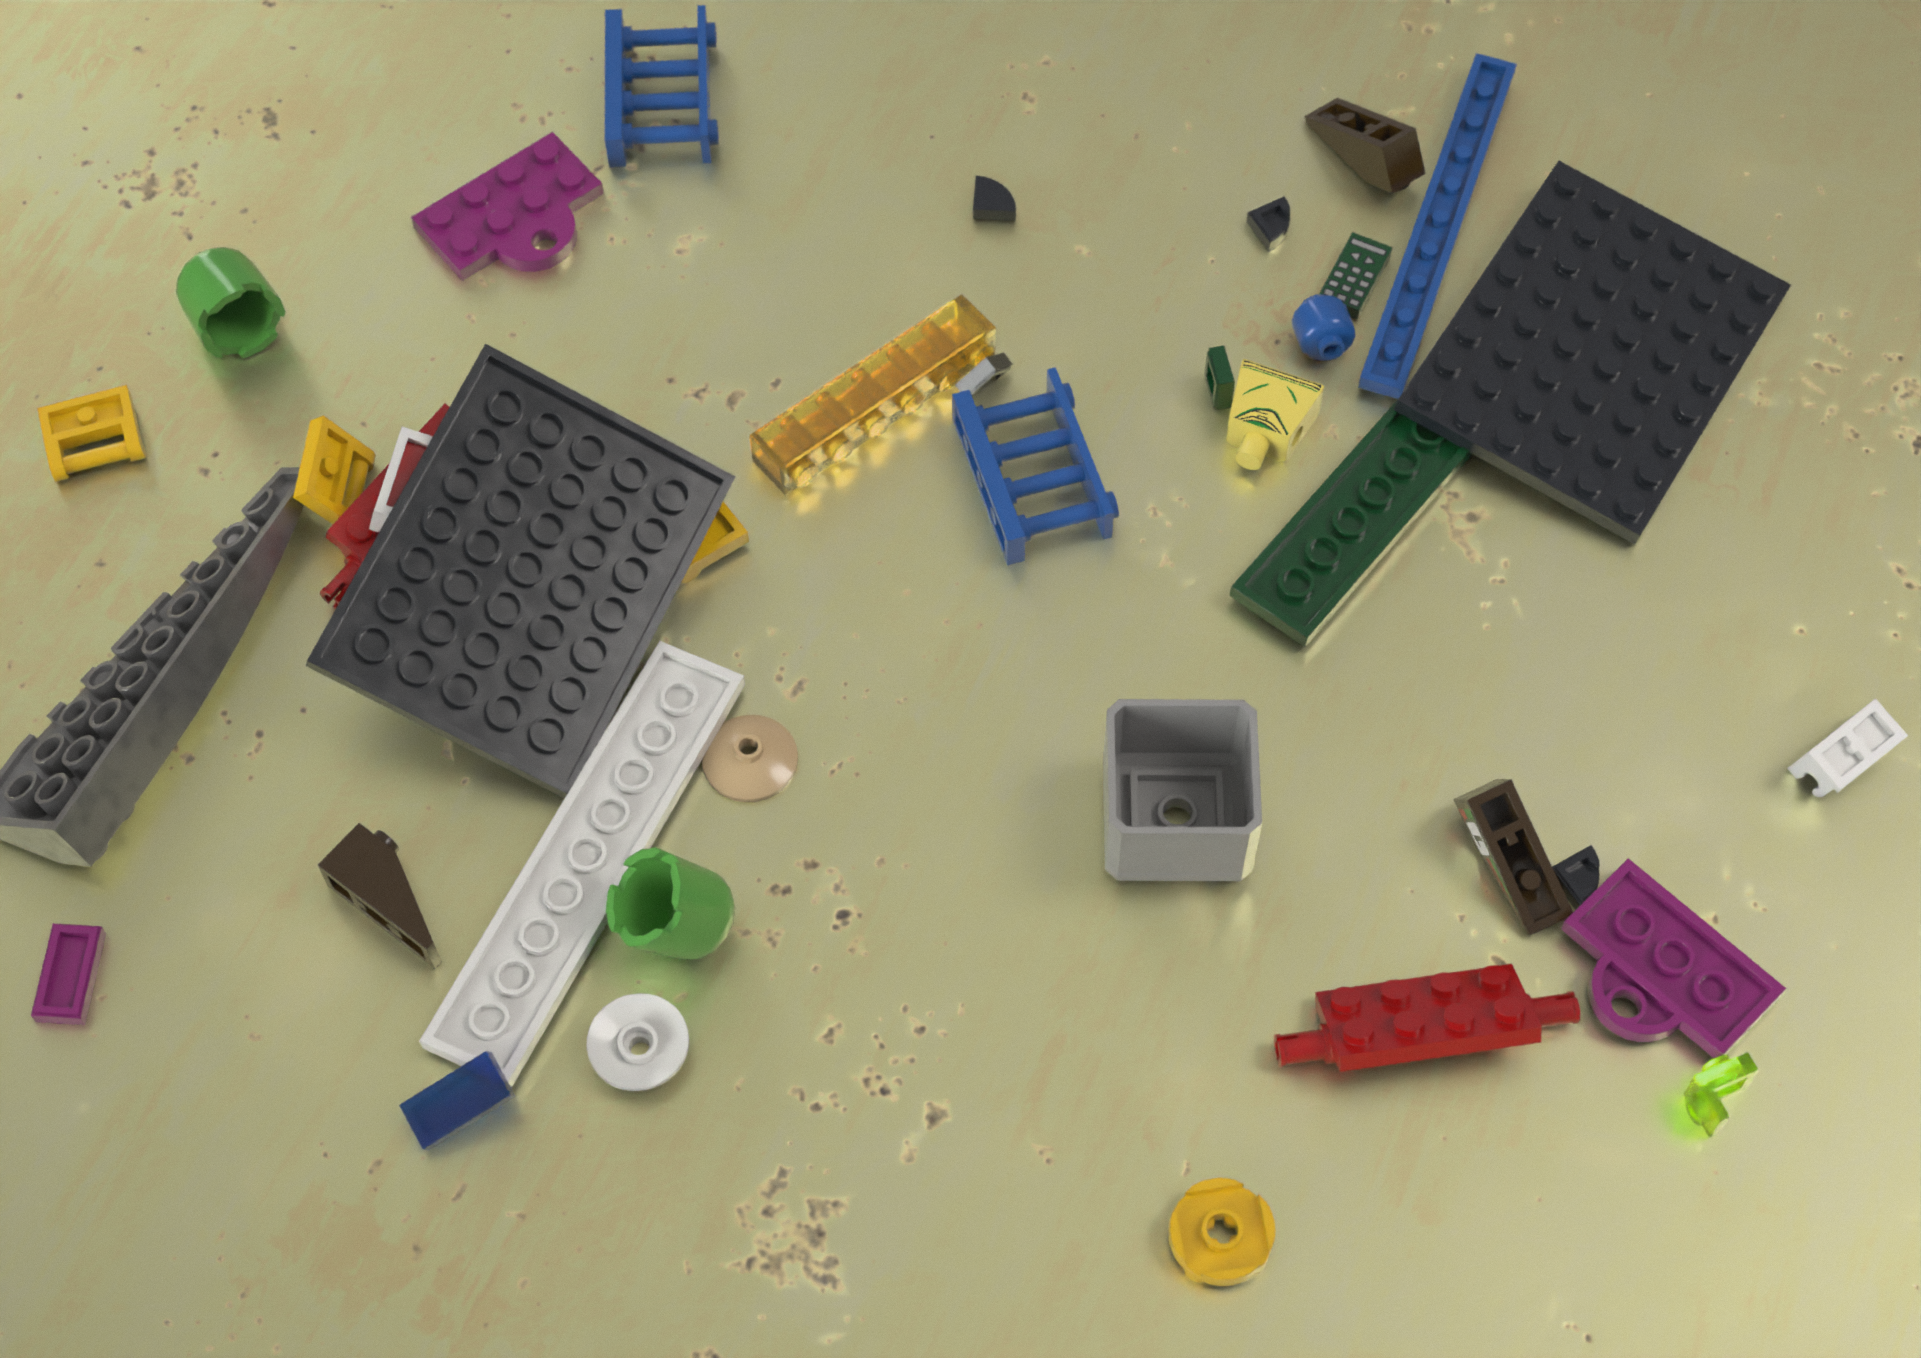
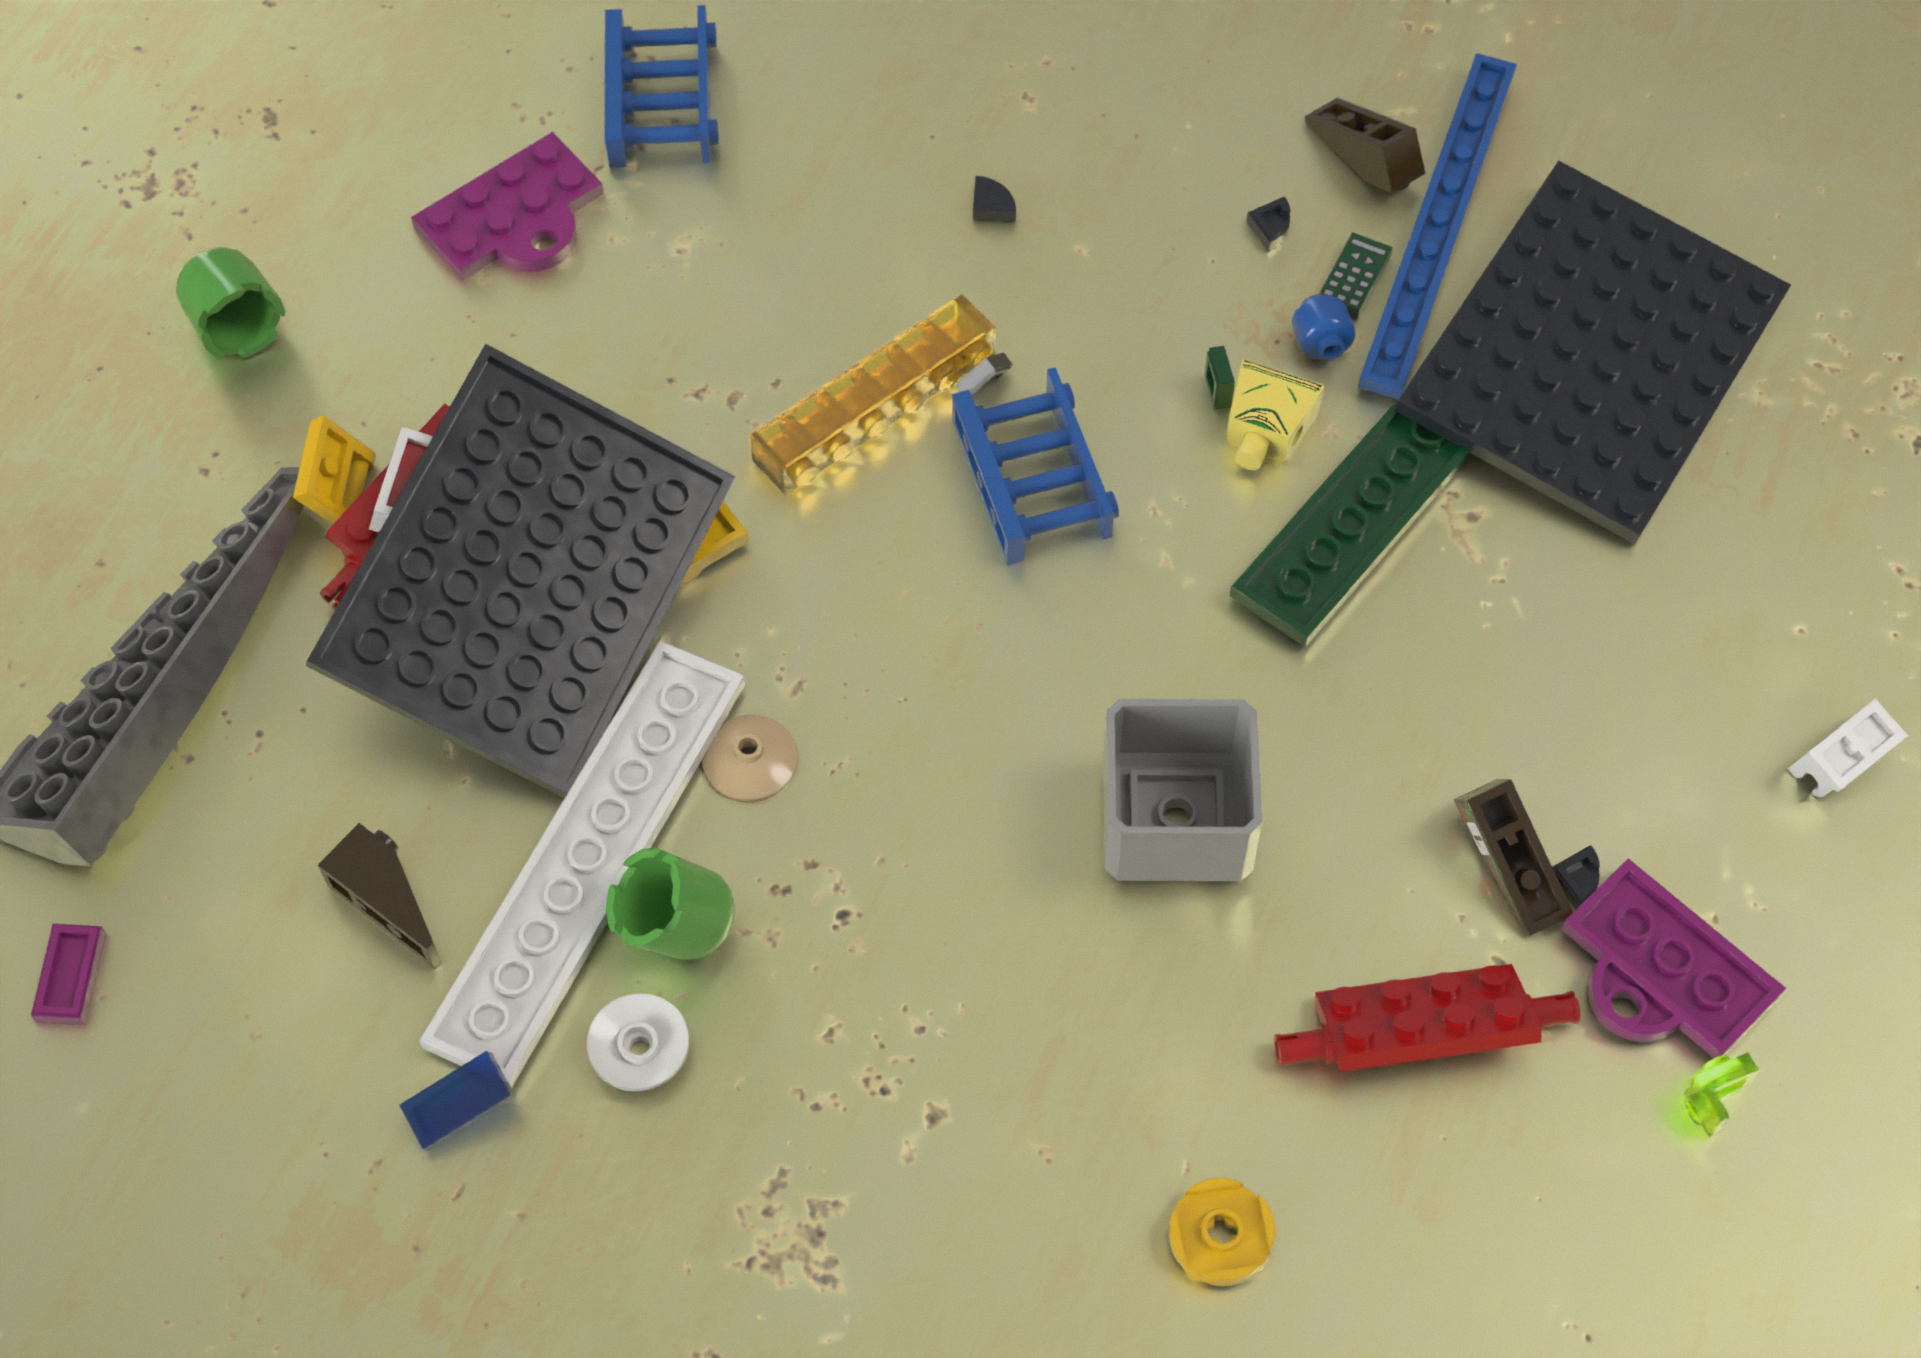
yellow plate [37,384,146,482] -> none

